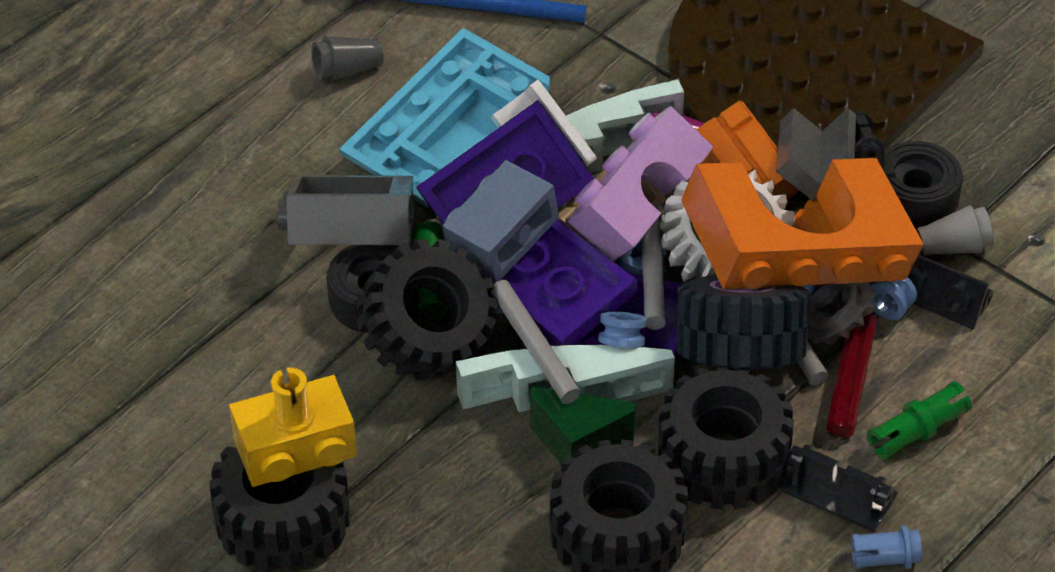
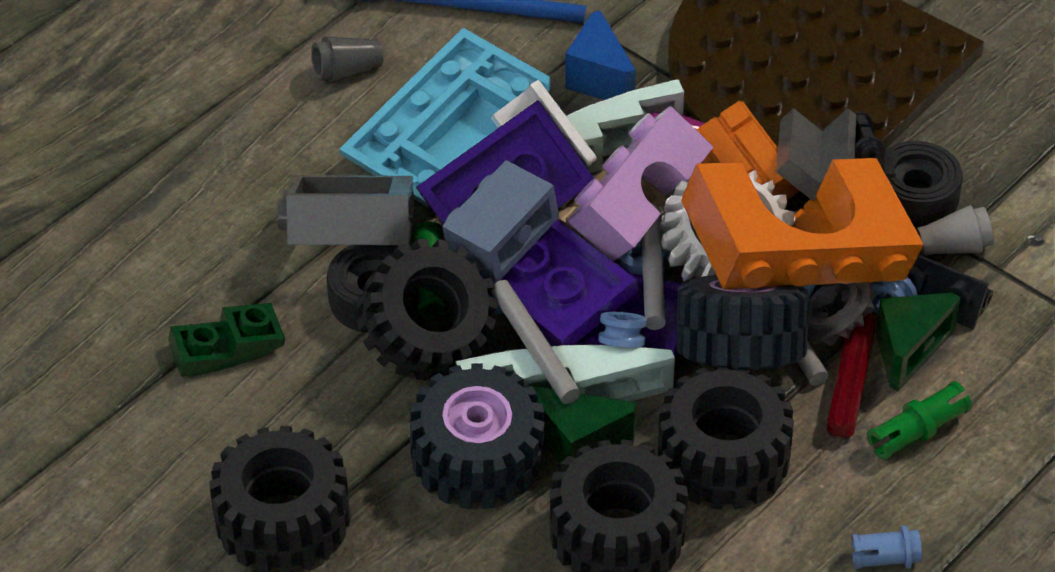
yellow brick [229,367,357,487] -> none
black hinge [777,444,898,533] -> none
none -> dark green slope [168,303,285,377]
none -> black wheel [410,363,545,509]
none -> blue slope [565,11,636,100]
none -> dark green slope [876,293,961,392]

